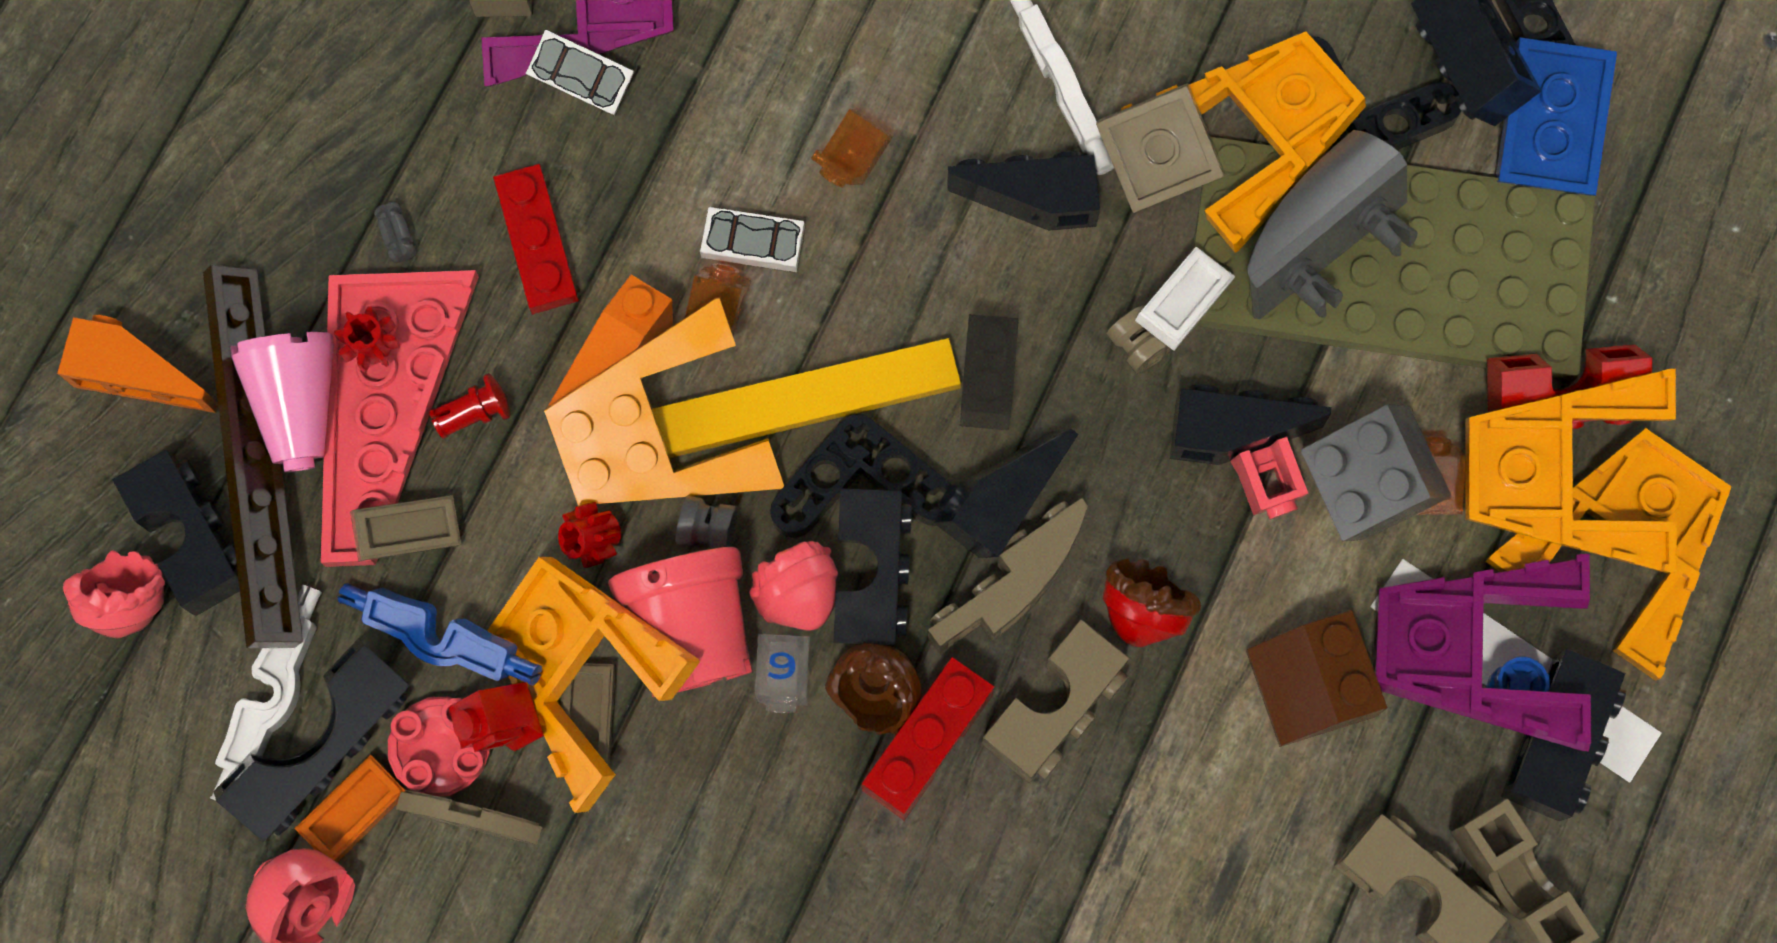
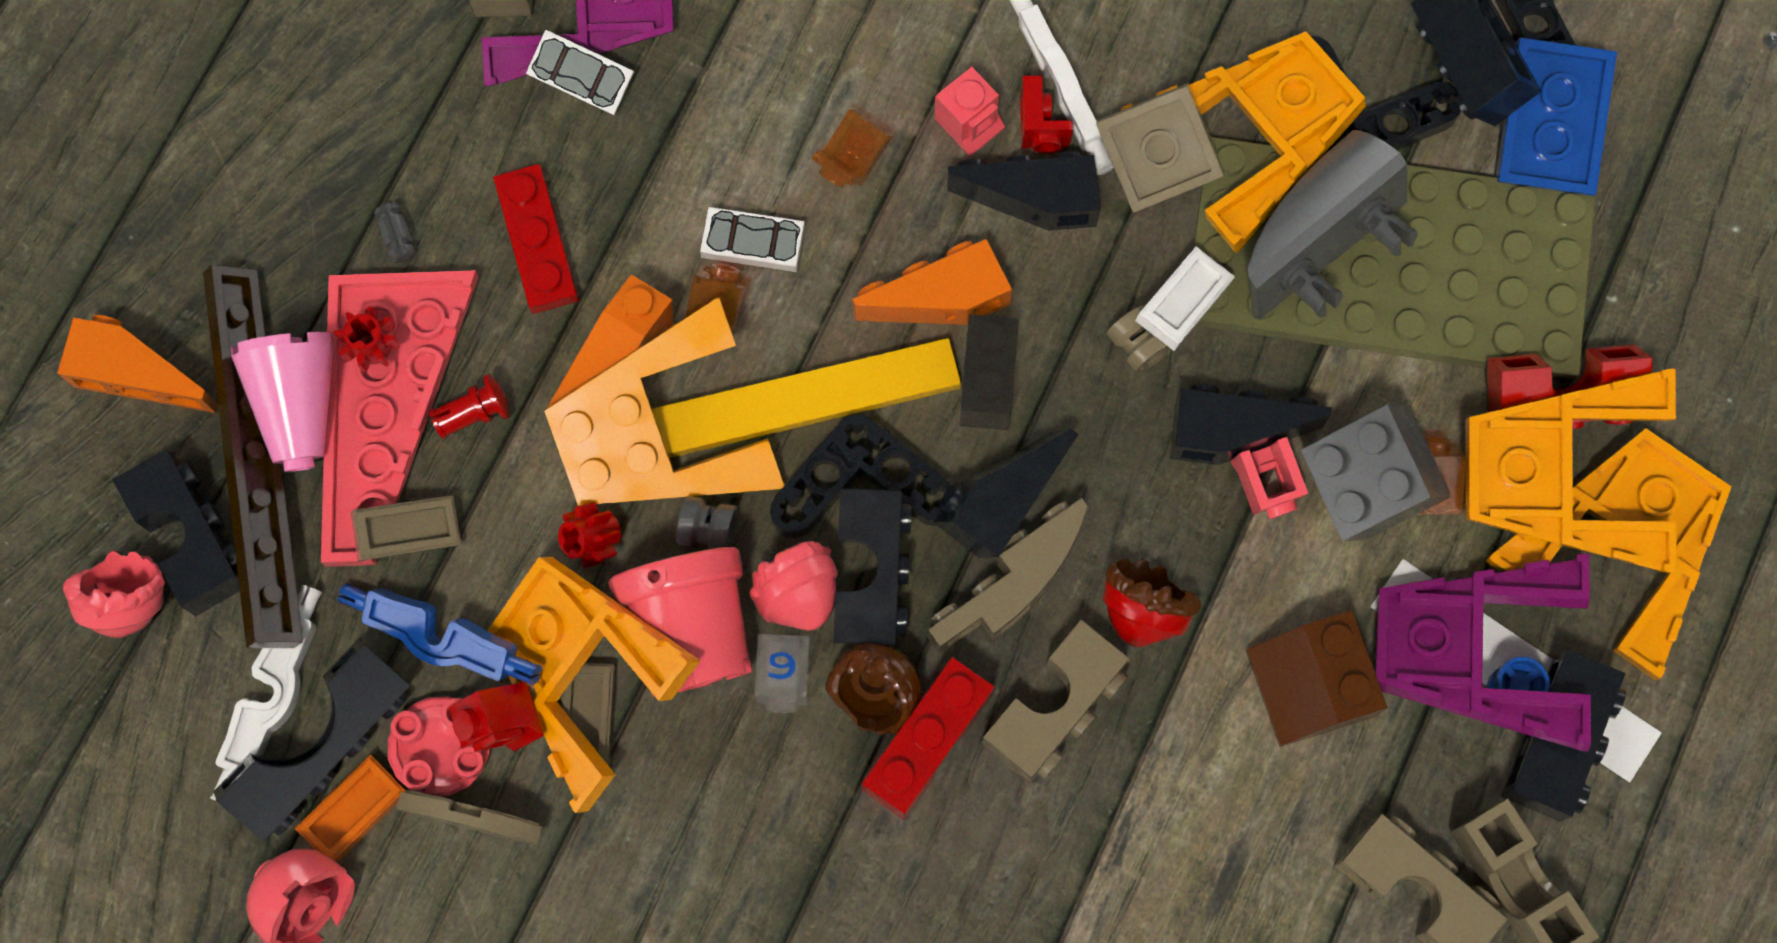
none -> orange slope [852,239,1012,325]
none -> coral window [935,66,1006,156]
none -> red bracket [1019,76,1073,154]

